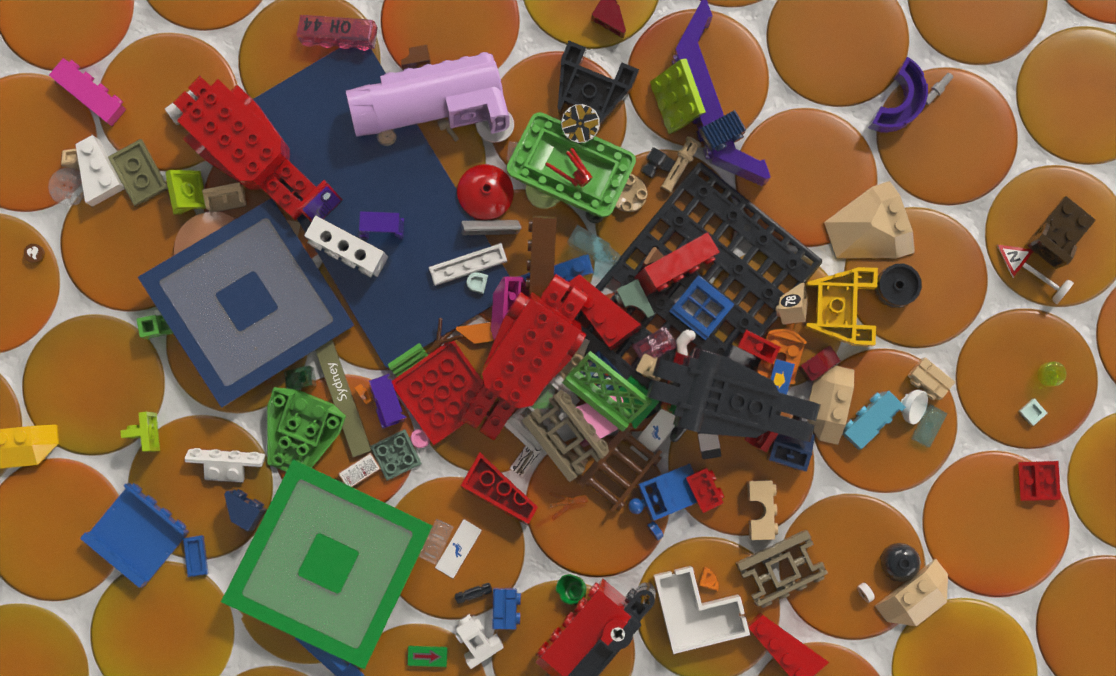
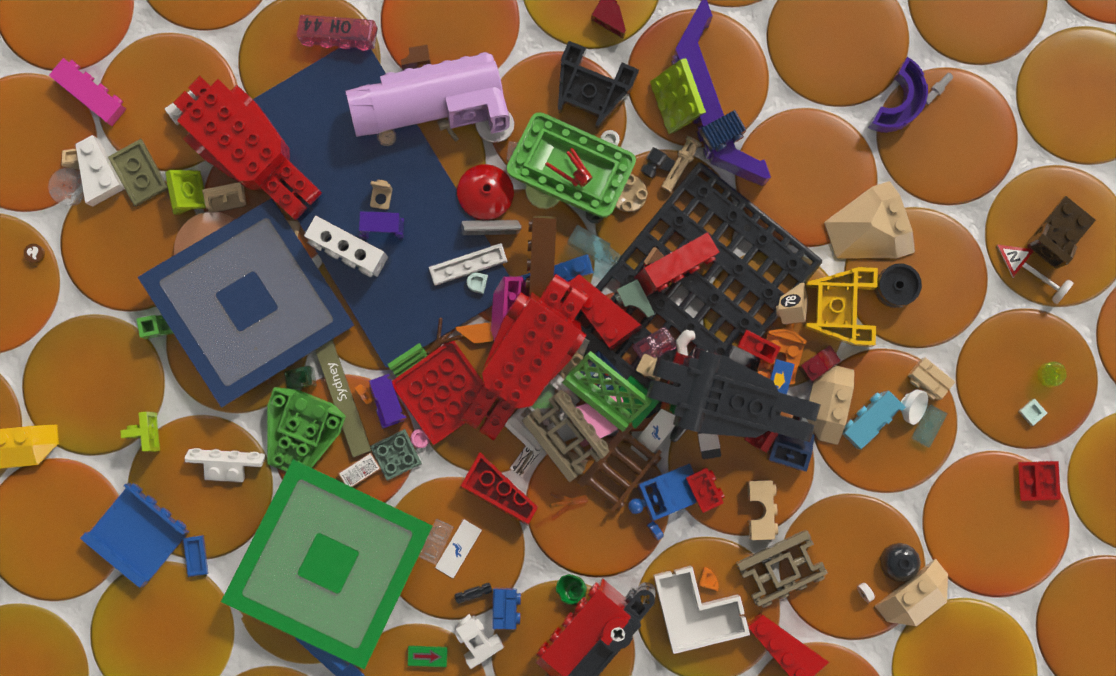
dark blue slope [224,489,267,531] -> none
slope [296,180,343,222] -> none
tile [561,104,600,143] -> none
blue piece [670,275,734,340] -> none
none -> tan bracket [370,180,392,210]
none -> white tile [601,130,620,146]

